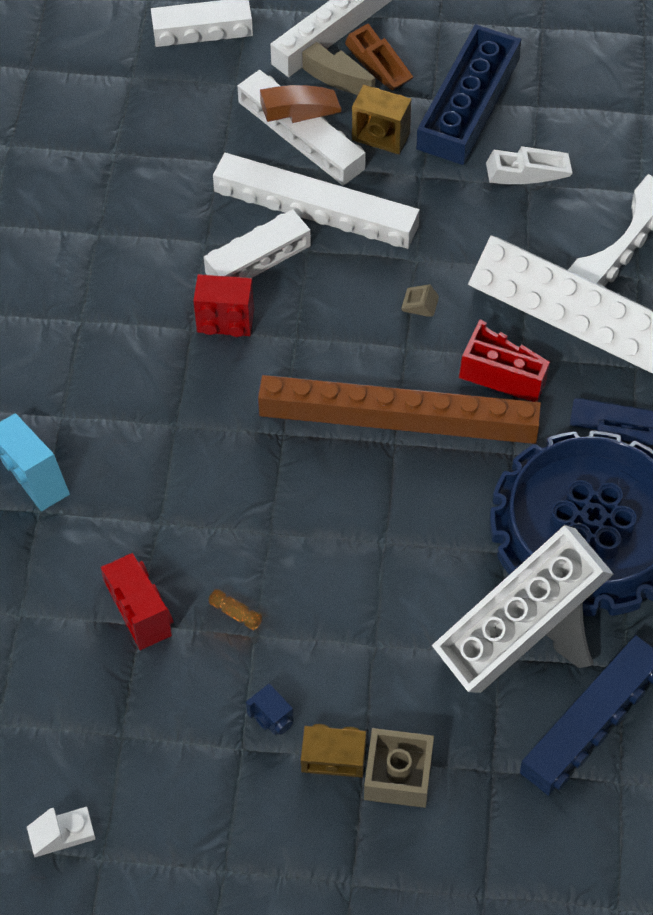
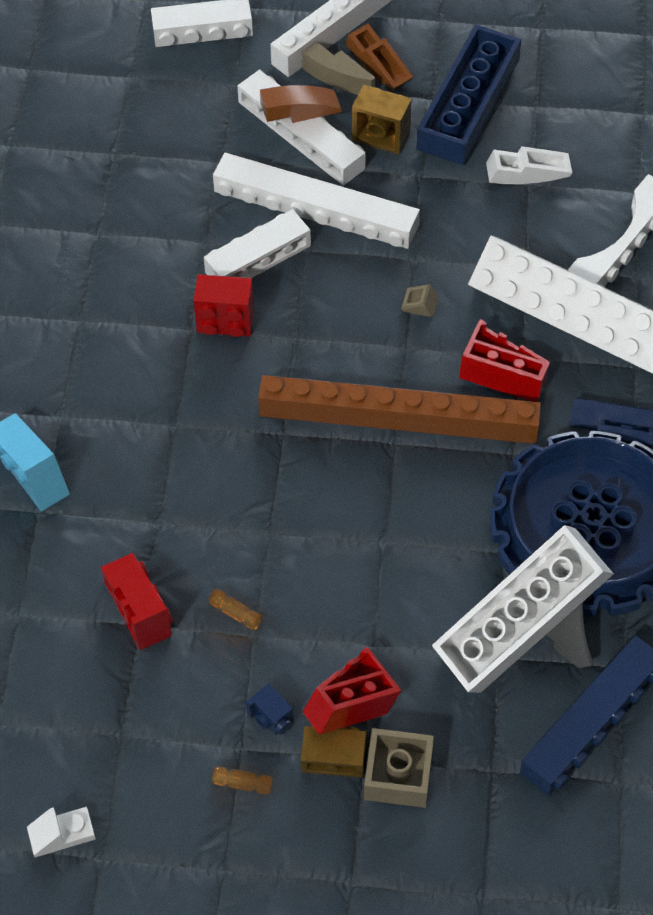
none -> clear orange axle [212,766,273,795]
none -> red wedge [303,647,401,735]

